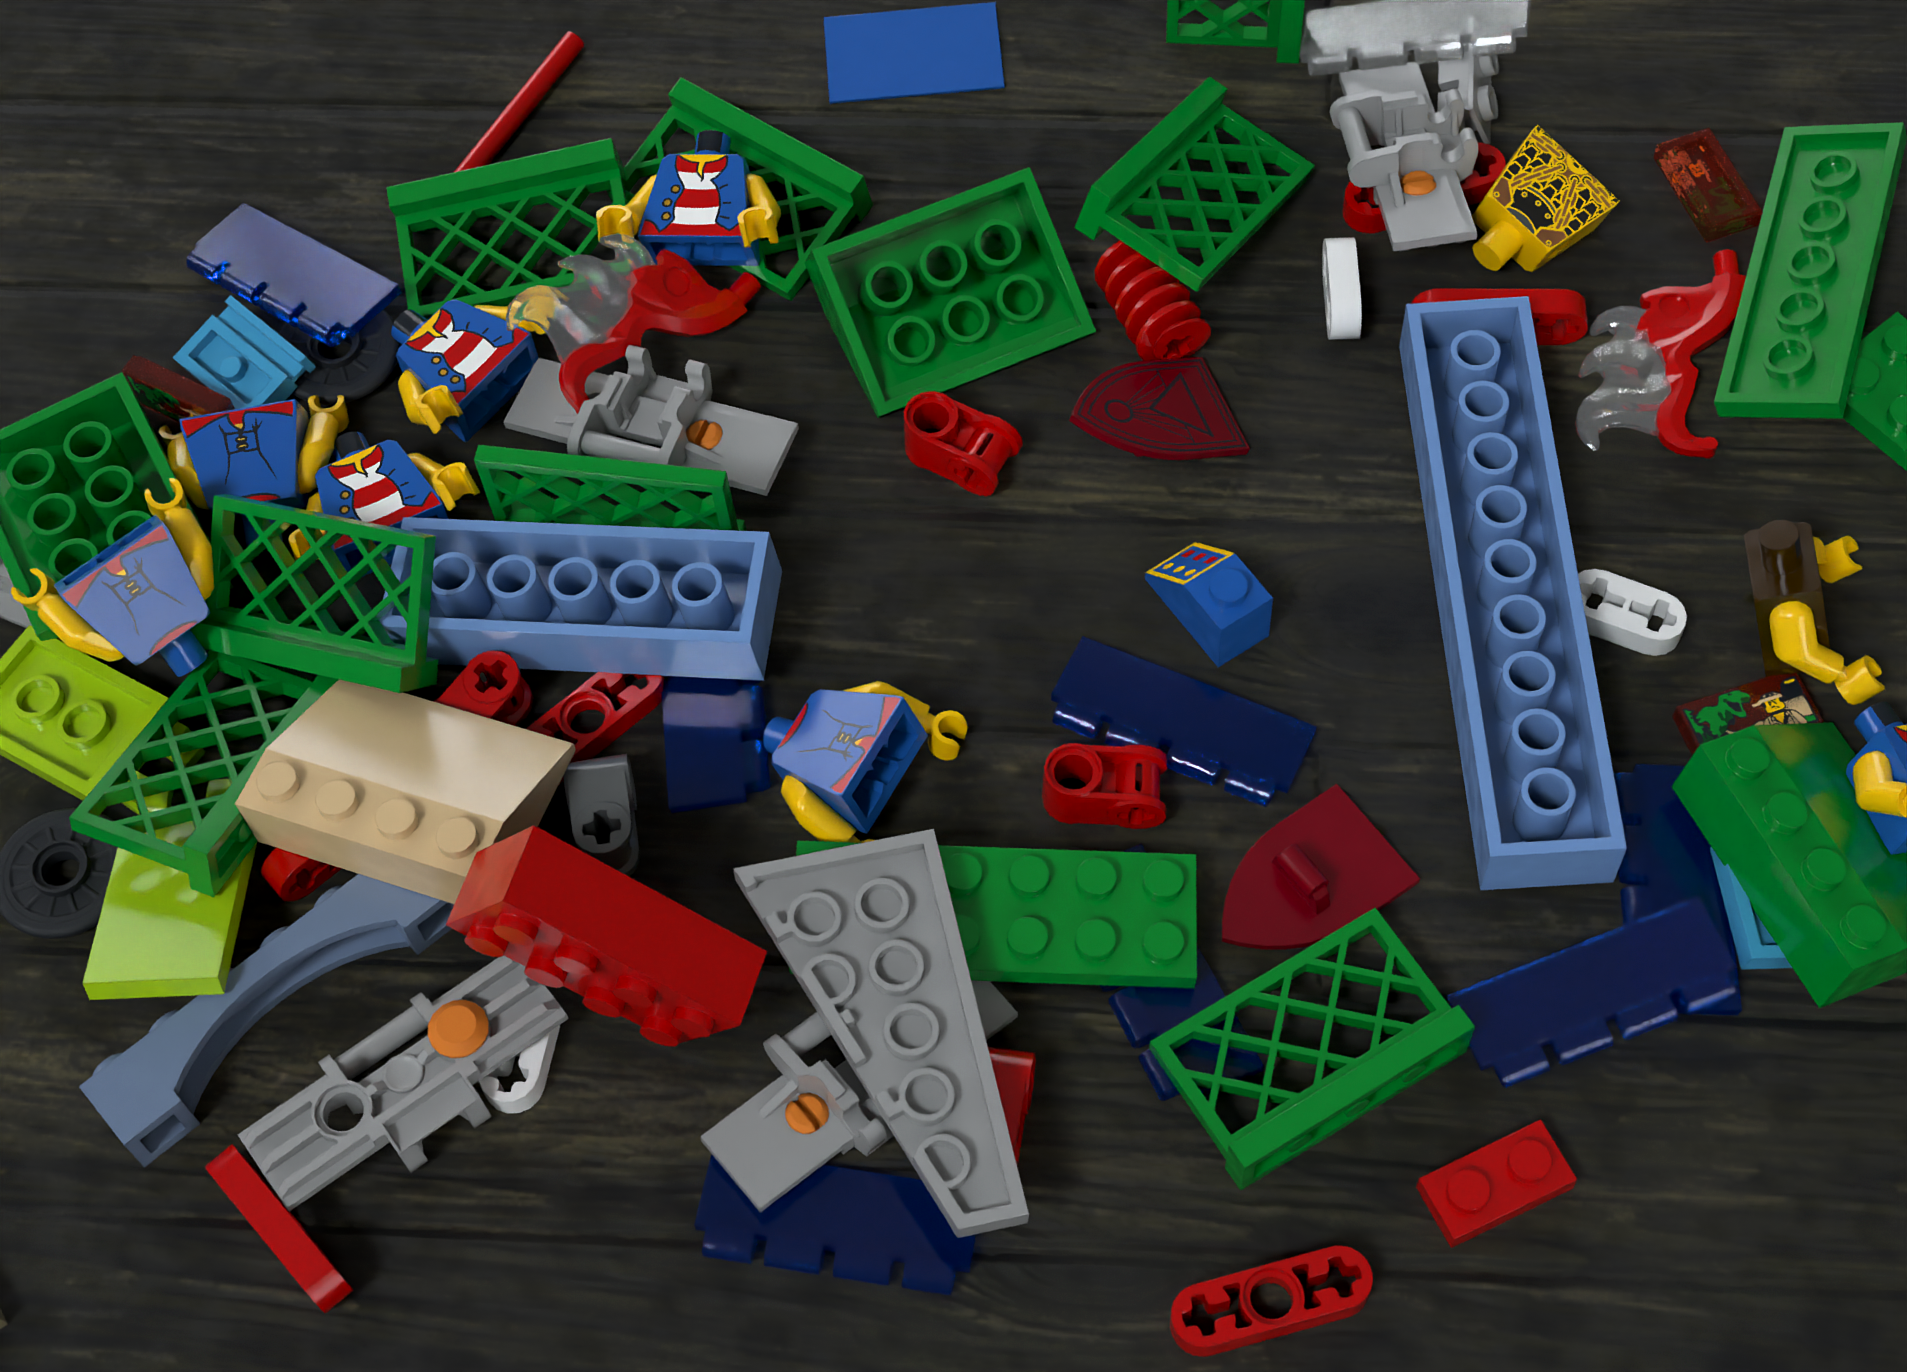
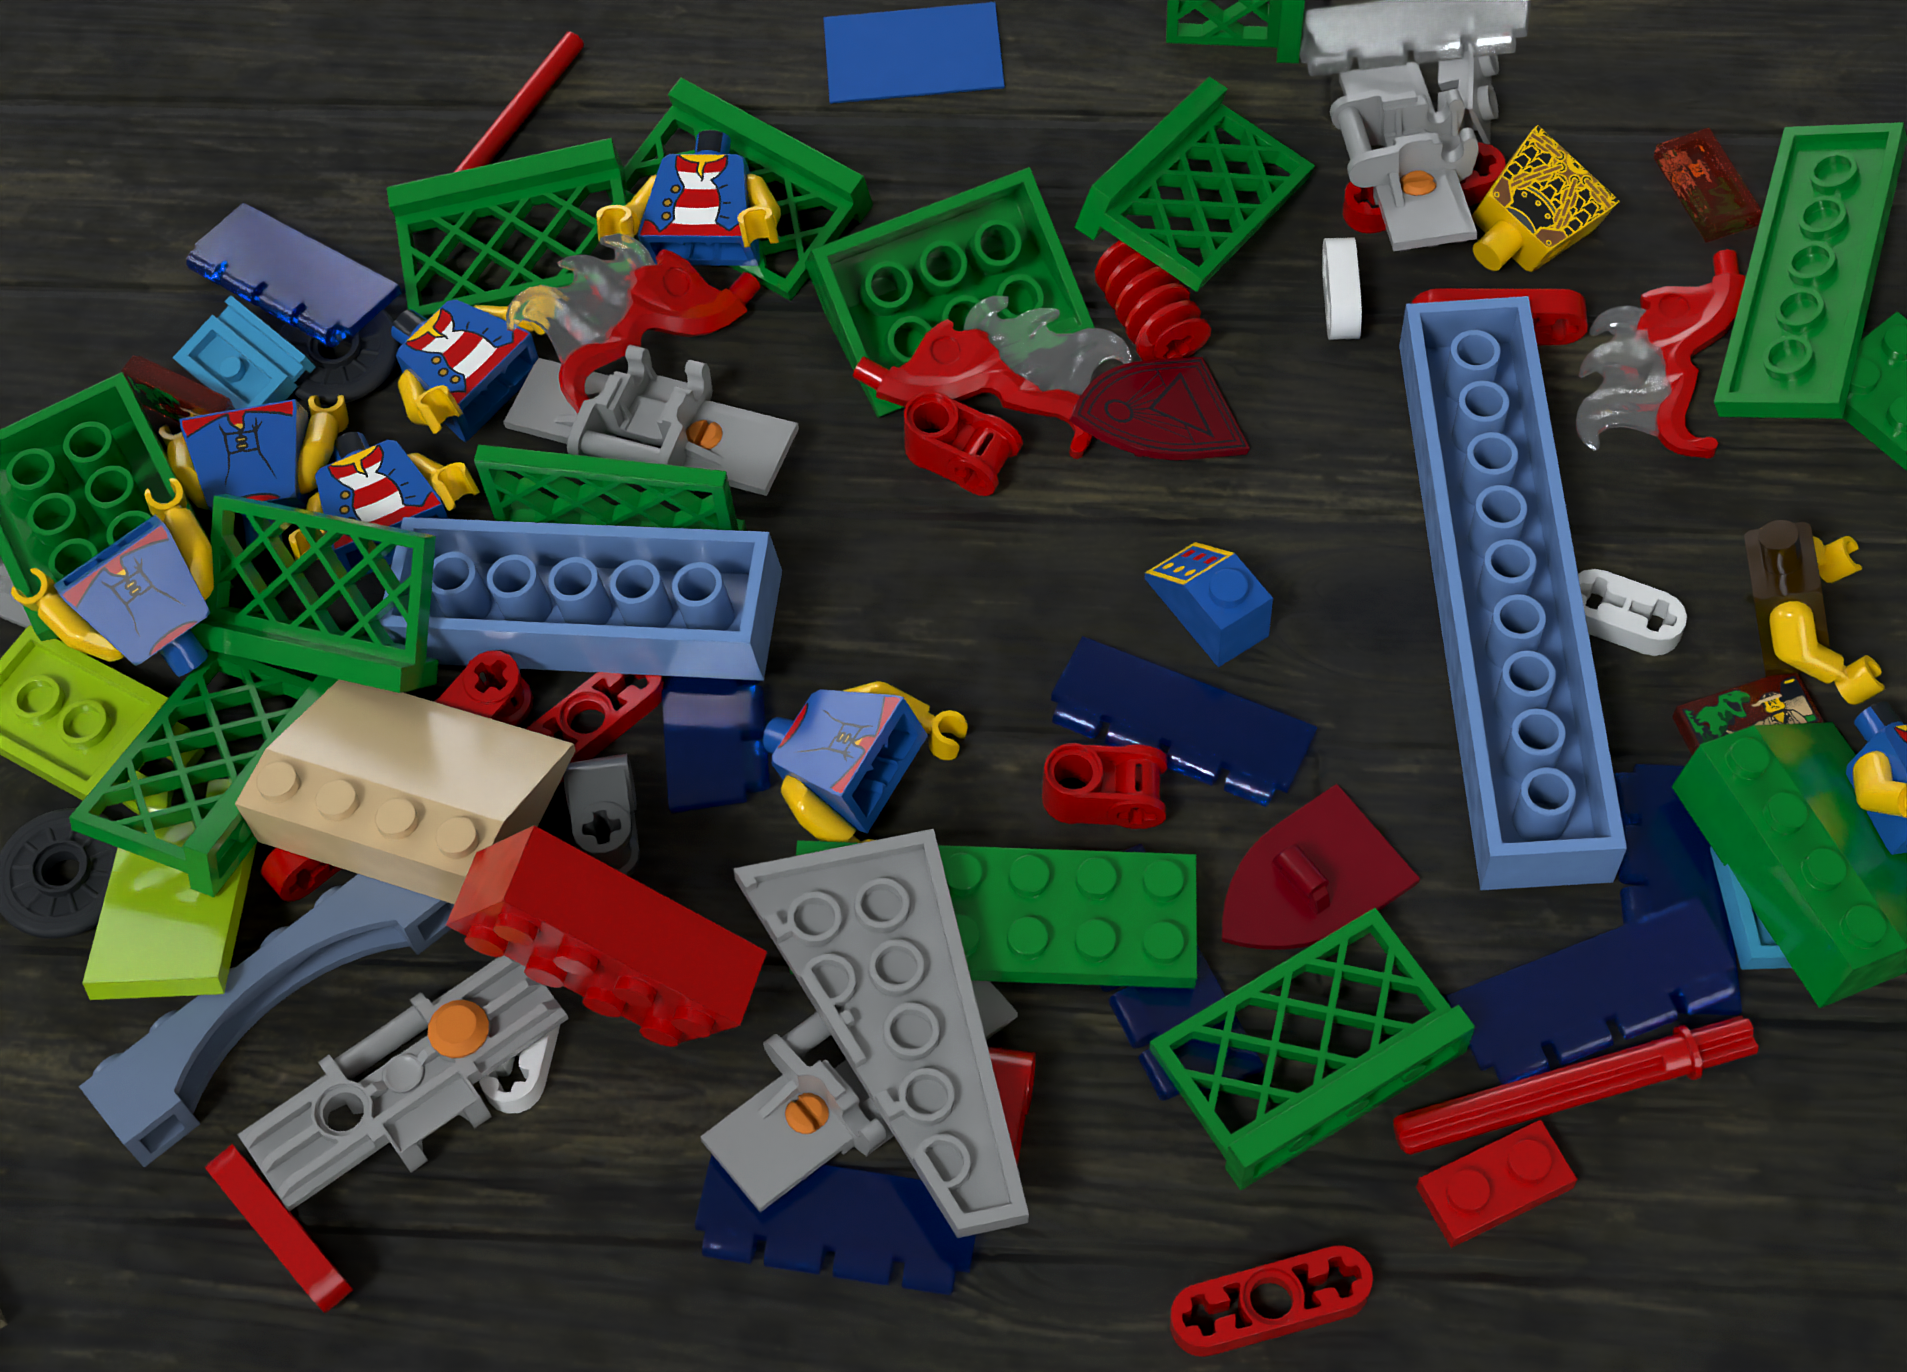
none -> piece [853,296,1132,459]
none -> red axle [1393,1016,1758,1155]

